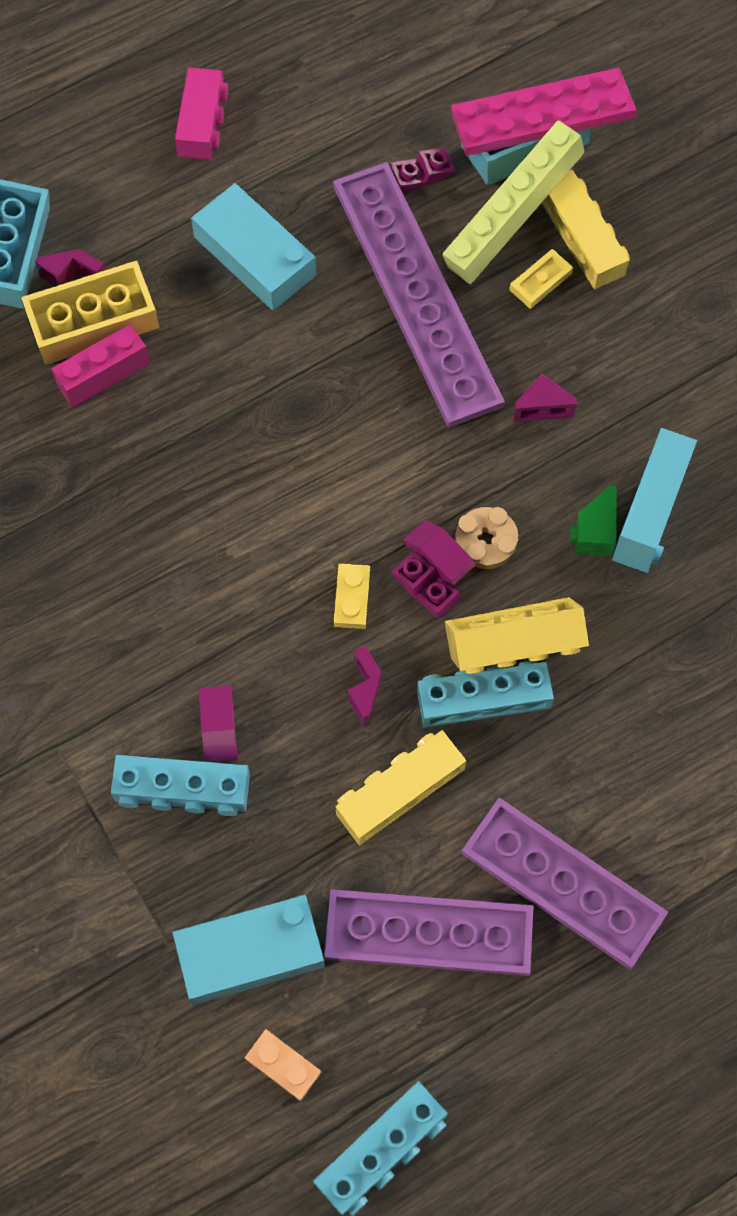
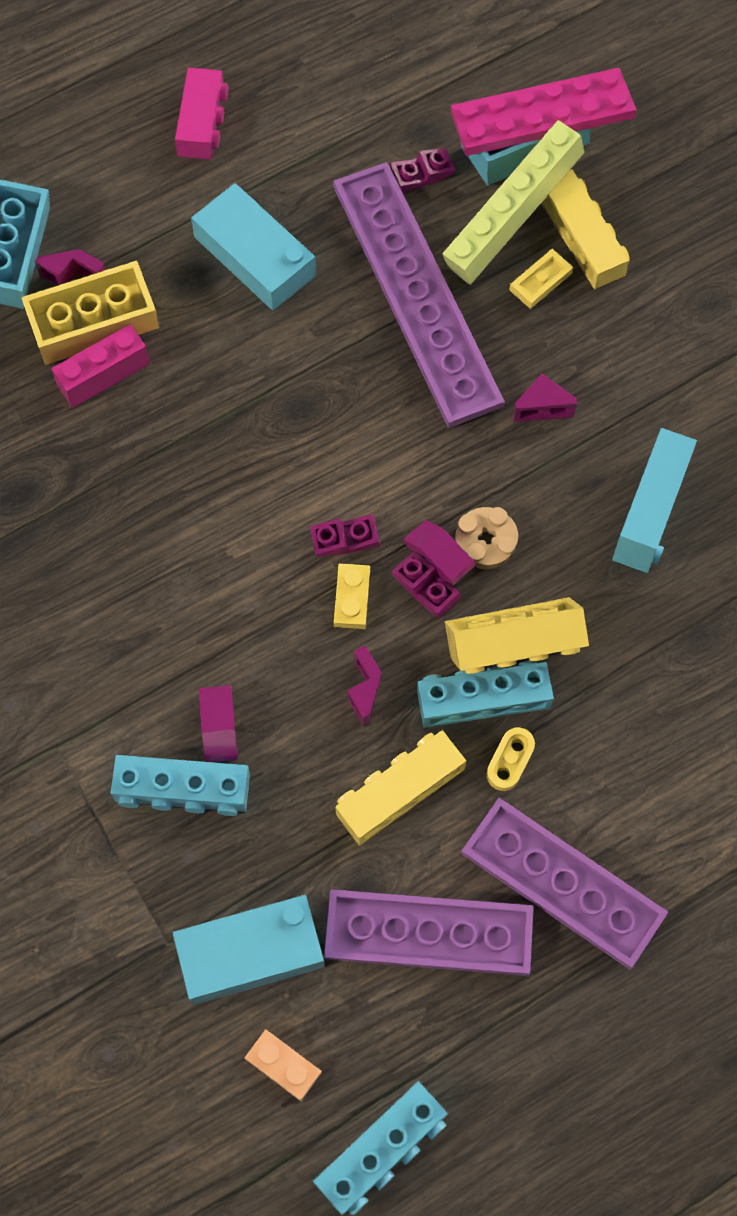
green slope [569,486,617,556] -> none
none -> magenta slope [310,514,381,557]
none -> light yellow plate [487,728,535,791]

